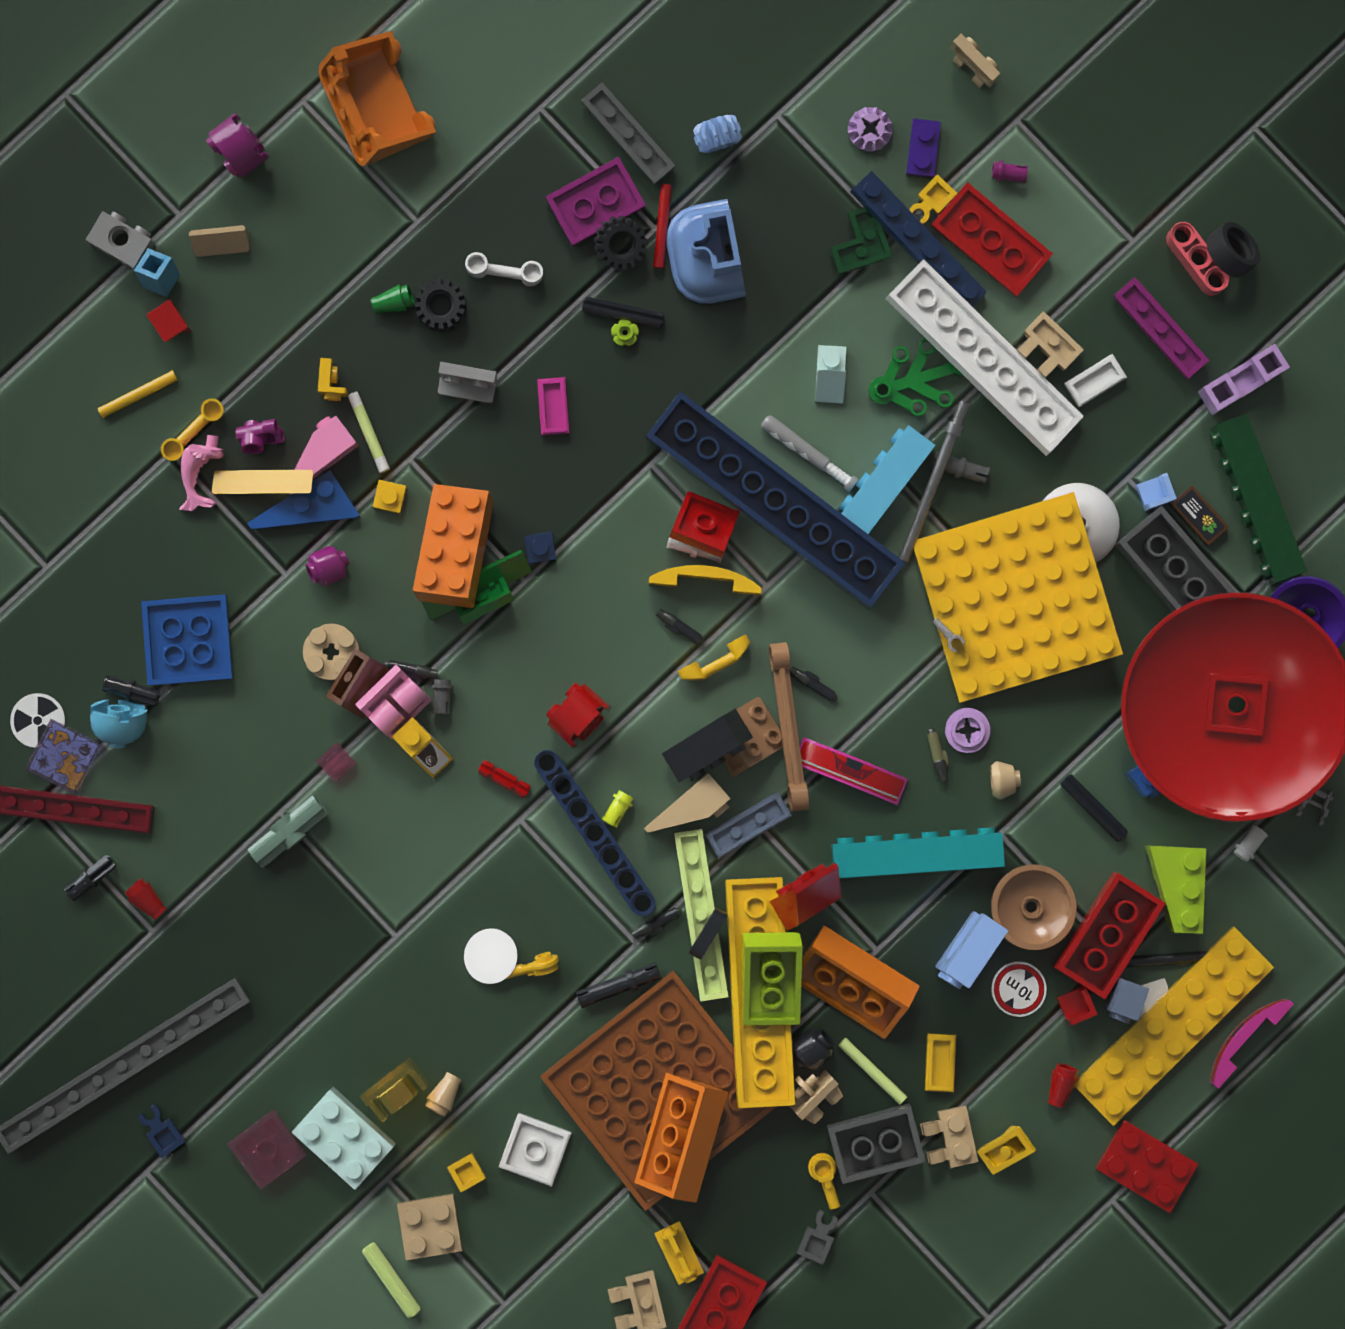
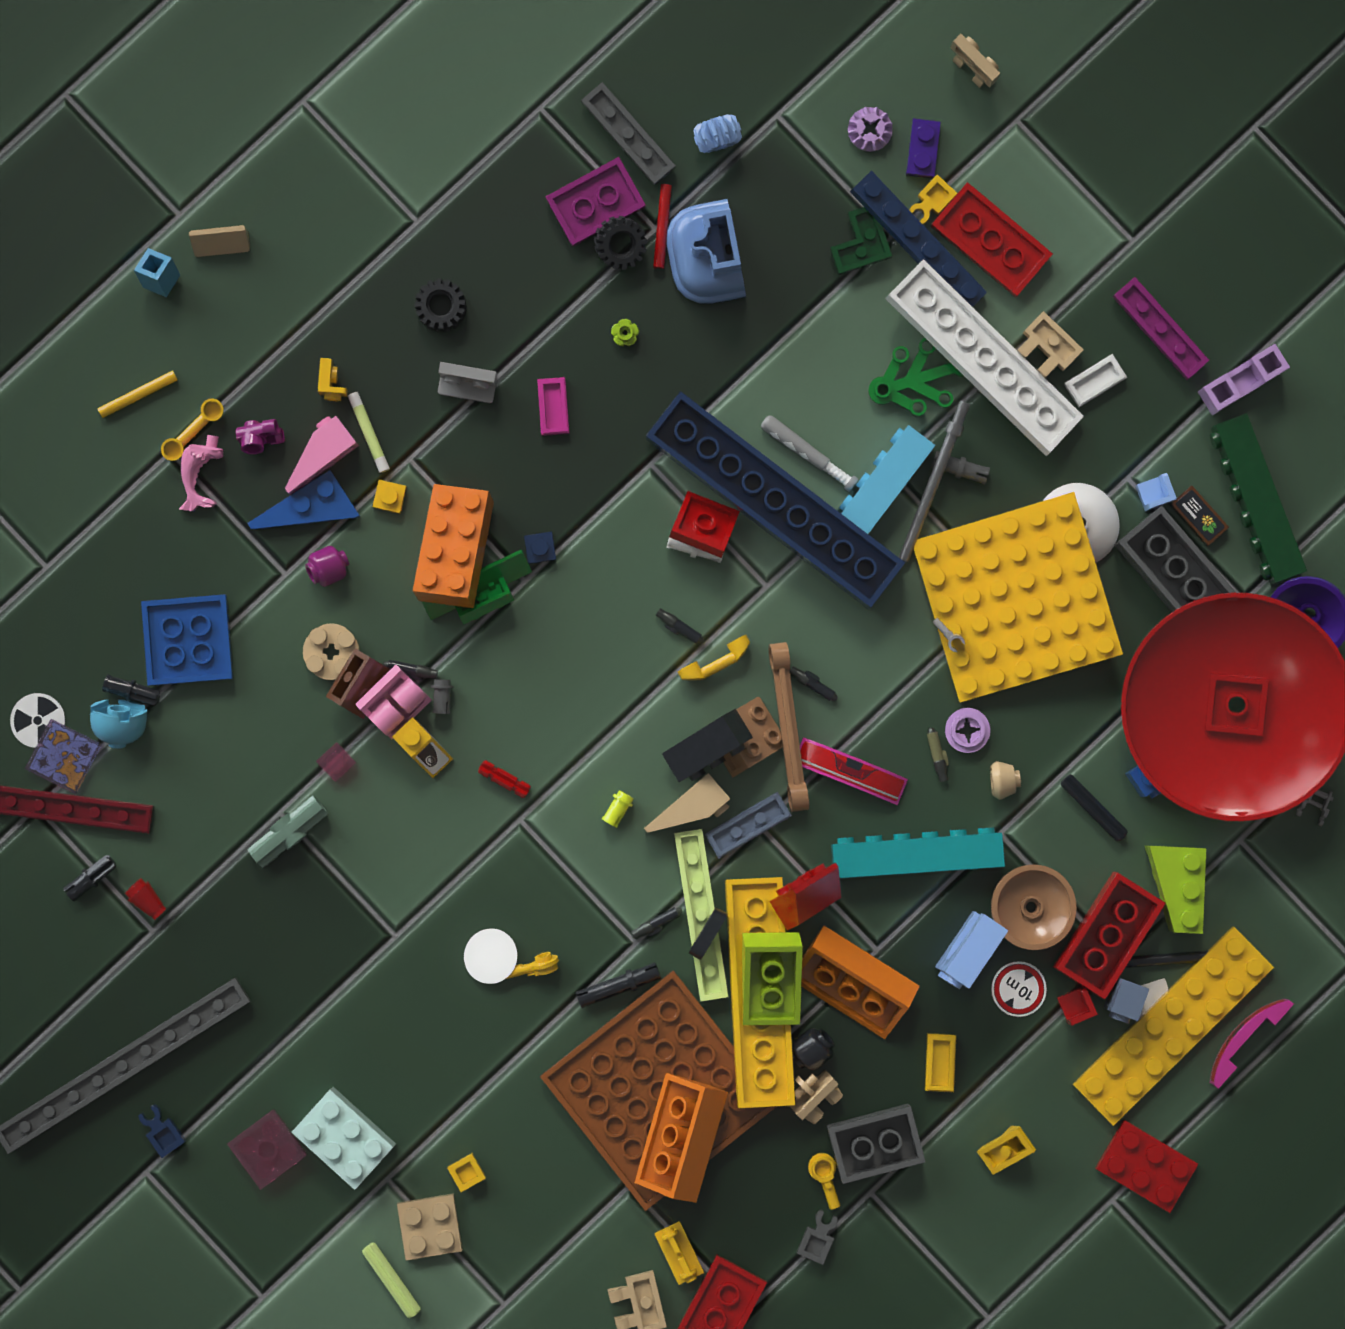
light grey brick [85,211,155,270] -> none
red panel [146,299,192,342] -> none
magenta brick [206,112,270,178] -> none
yellow sticker [212,470,313,494] -> none
orange windscreen [318,31,436,166] -> none
clear yellow panel [360,1057,429,1122] -> none
green cone [371,284,415,314] -> none
tan cone [425,1072,462,1117] -> none
white bar [465,252,543,286] -> none
white tile [499,1113,571,1187] -> none
dark blue beam [534,750,655,916] -> none
red brick [546,683,611,748] -> none
black axle [582,297,665,328] -> none
yellow slope [649,565,762,596] -> none
light aqua slope [815,345,846,404] -> none
yellowish green bar [838,1038,907,1105] -> none
tan plate [920,1105,978,1168] -> none
magenta pin [991,160,1028,184] -> none
red cone [1048,1063,1079,1108] -> none
coral beam [1166,222,1229,296] -> none
black tyre [1207,222,1260,278] -> none
white pin [1234,825,1268,862] -> none

